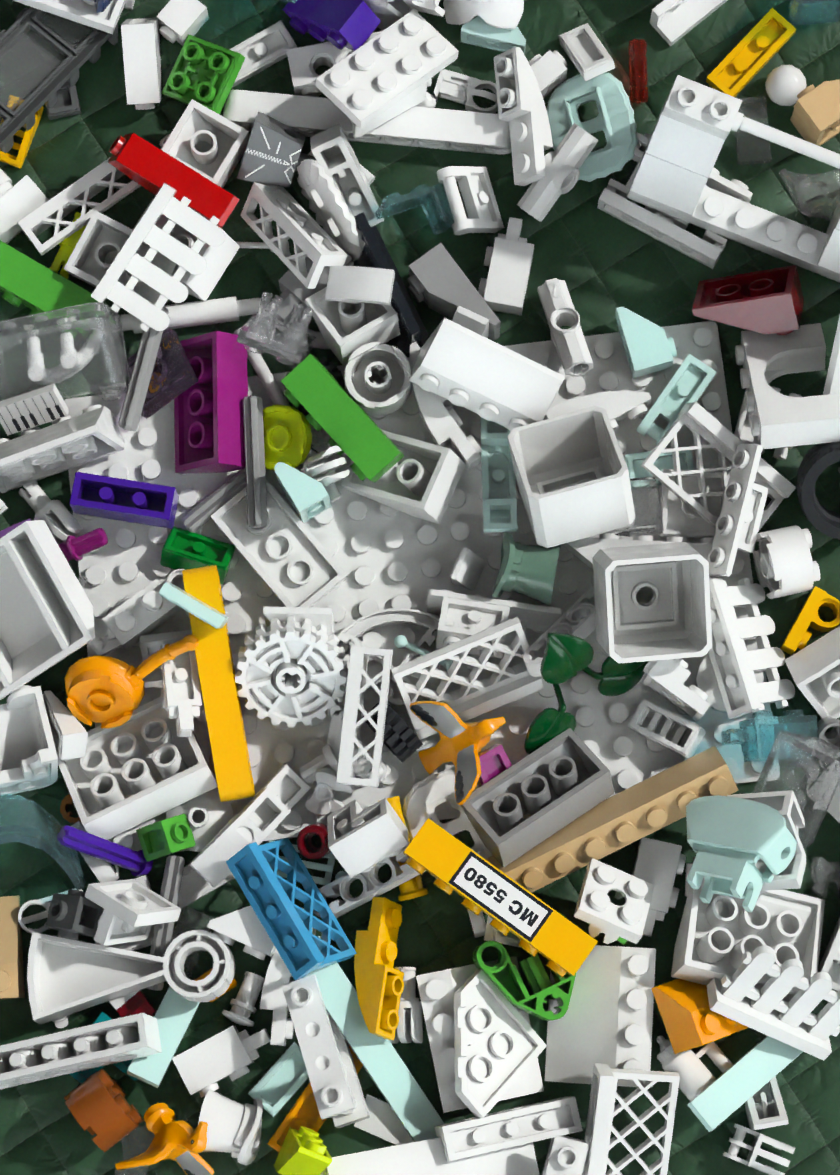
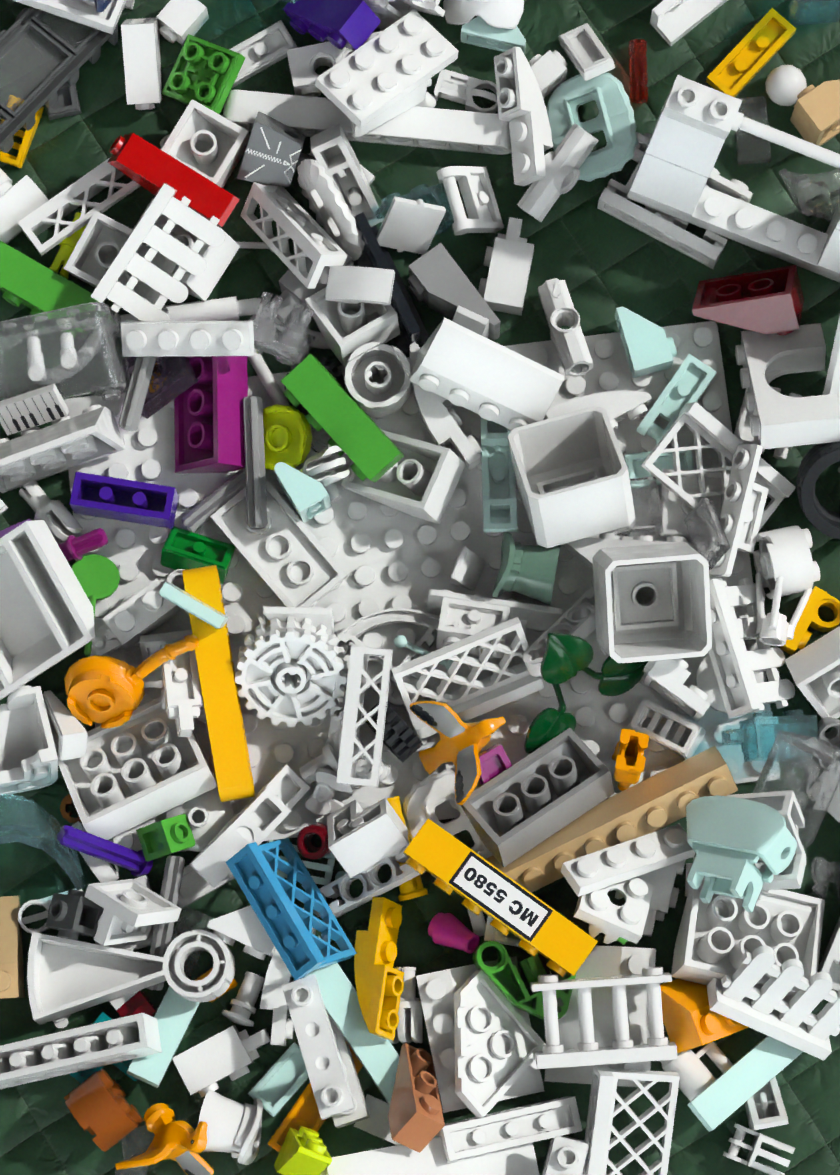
none -> bright green piece [71,554,120,657]
none -> white plate [121,321,255,357]
none -> white piece [376,196,446,255]
none -> nougat slope [388,1043,445,1153]
none -> dark pink cone [428,912,480,954]
none -> white fence [530,967,678,1069]
none -> white plate [561,824,696,897]
none -> light orange animal [612,729,649,791]
none -> clear tile [684,497,731,570]
none -> white plant [755,572,813,646]

